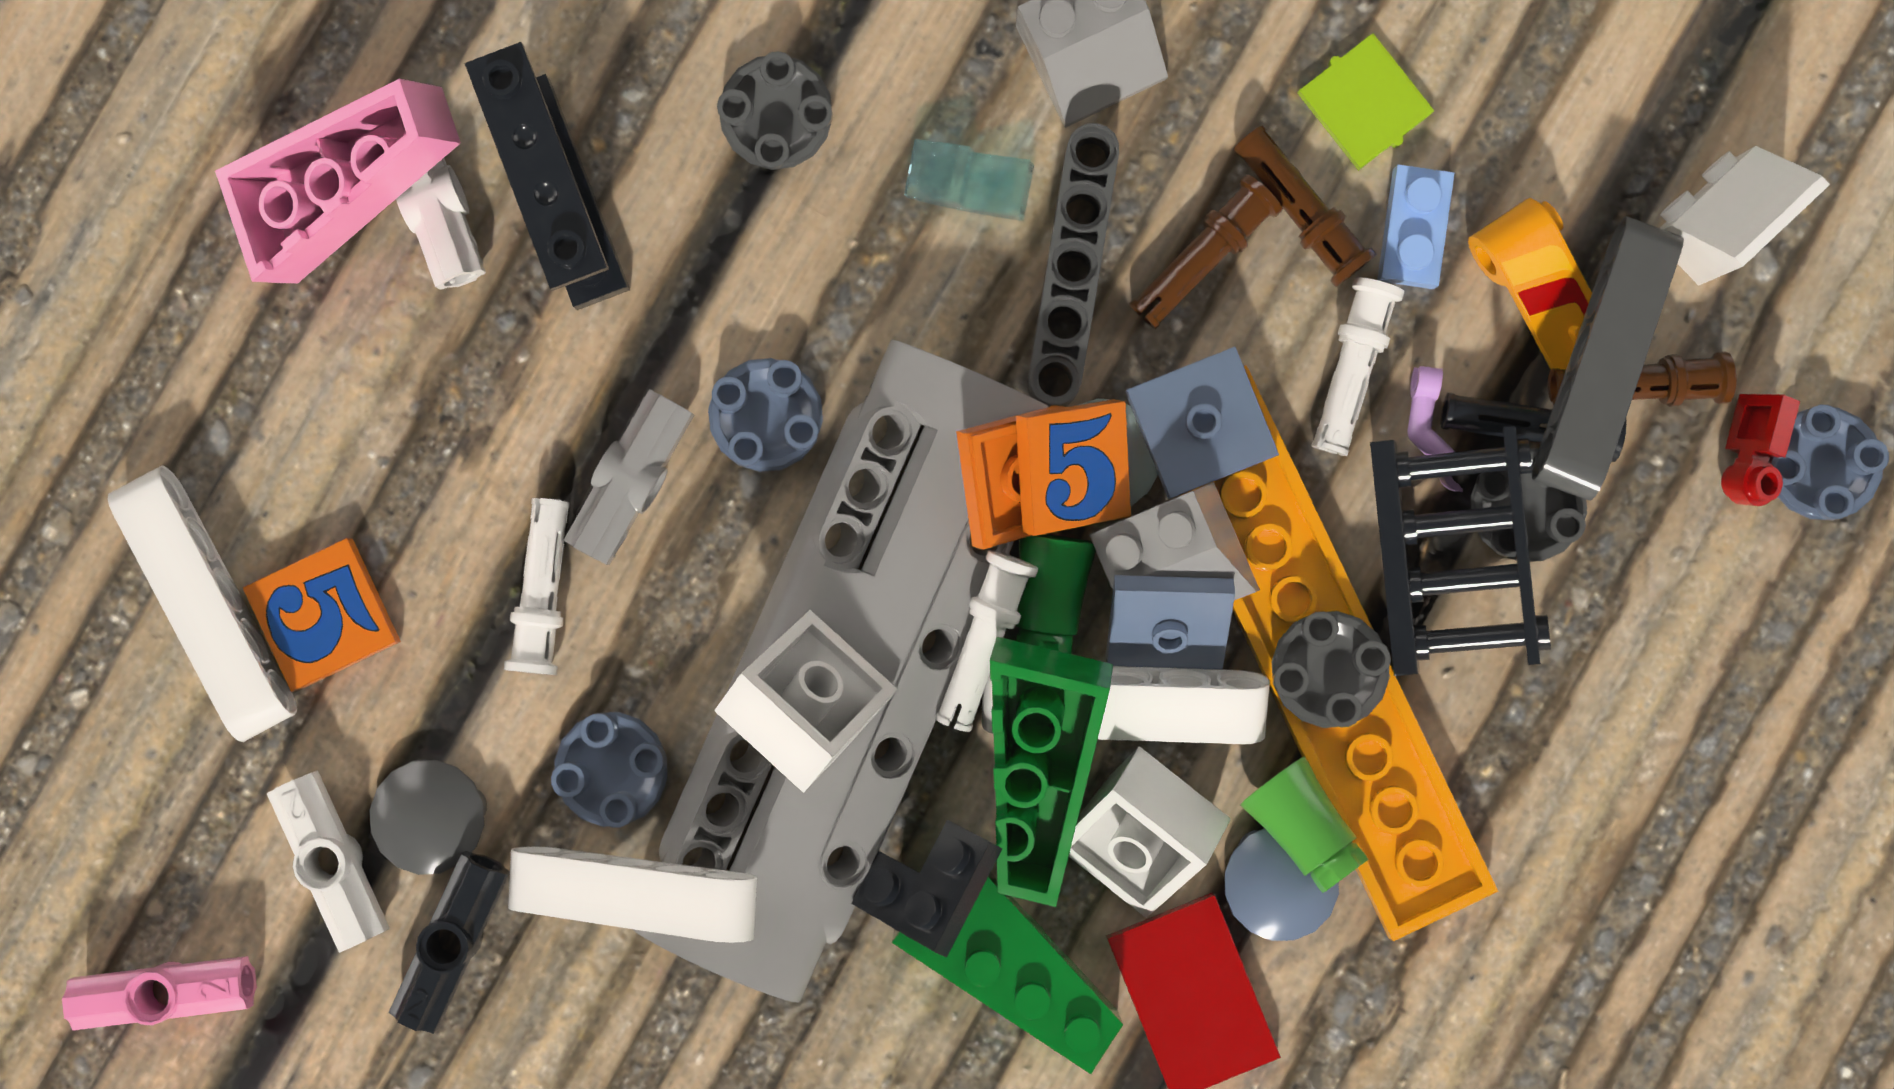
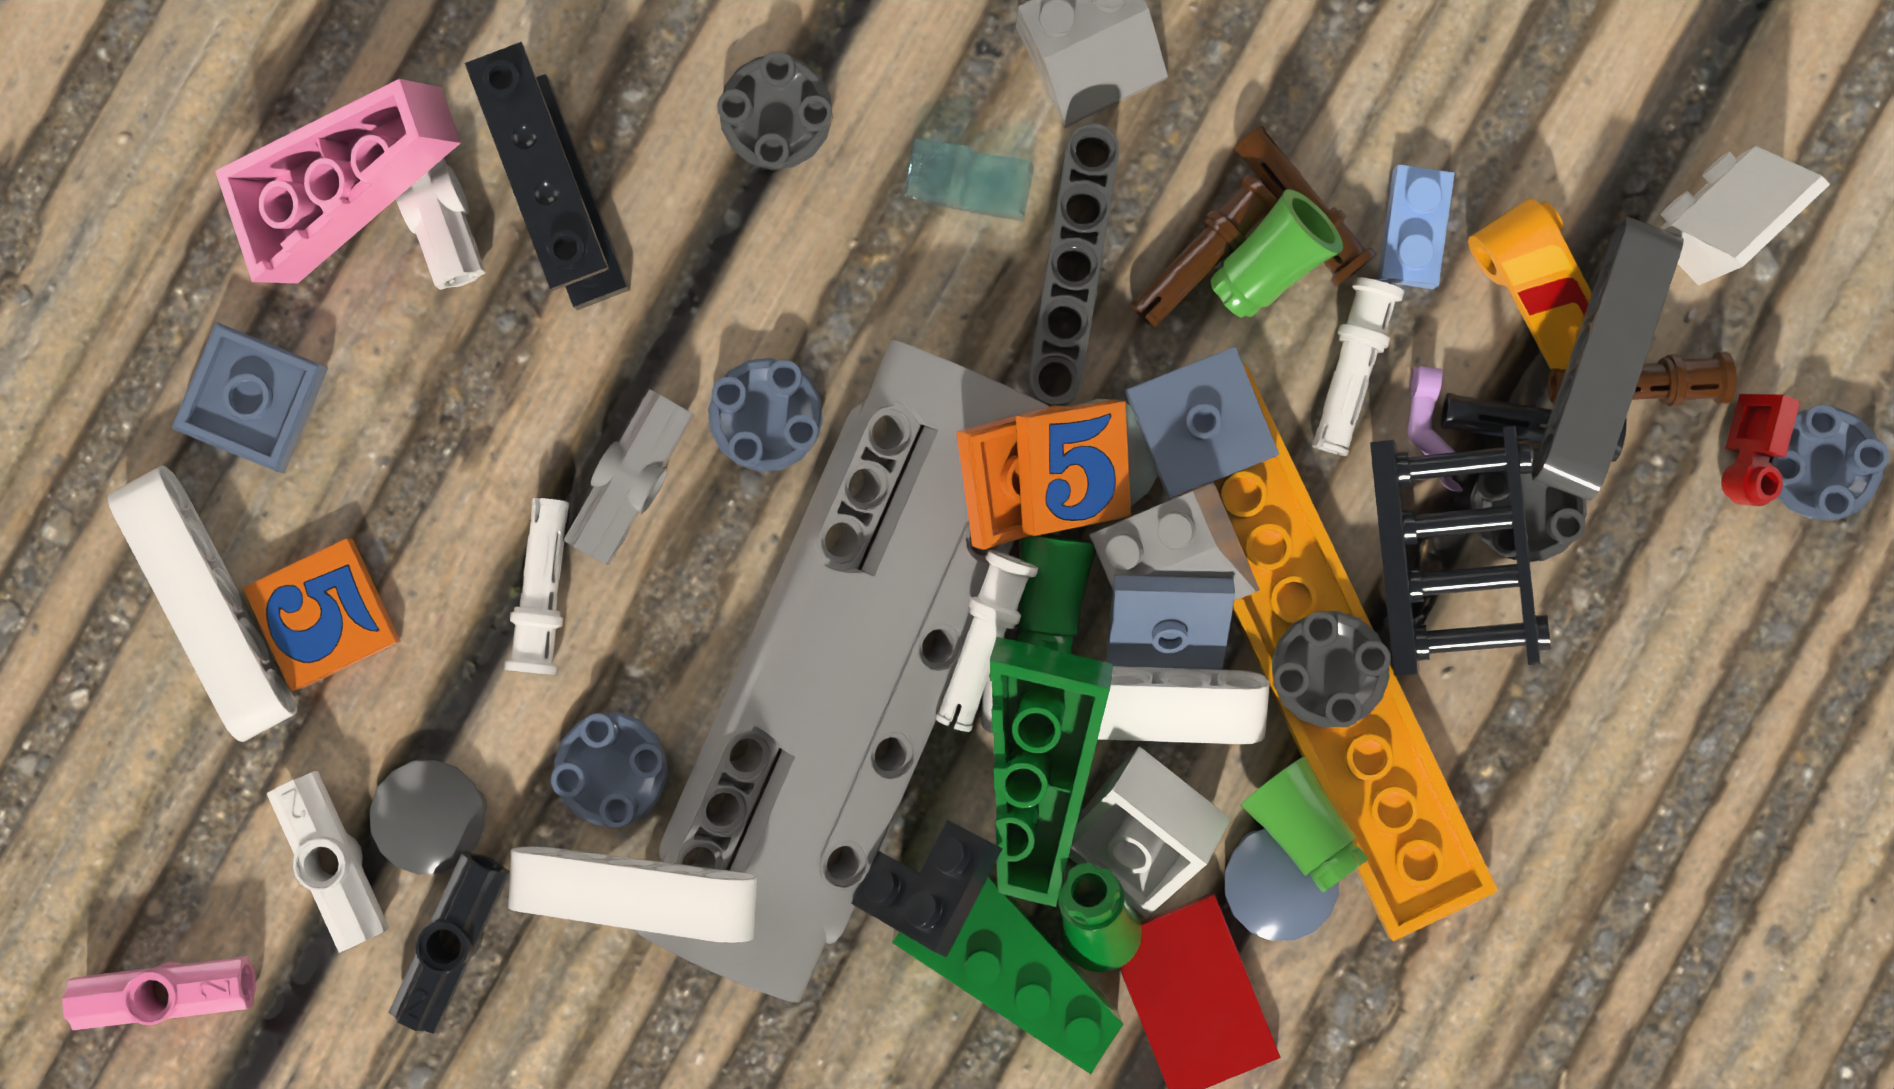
white slope [714,610,898,793] -> none
lime piece [1297,33,1434,171] -> none
none -> sand blue plate [171,322,328,473]
none -> green plant [1059,862,1142,972]
none -> bright green plant [1211,189,1343,318]

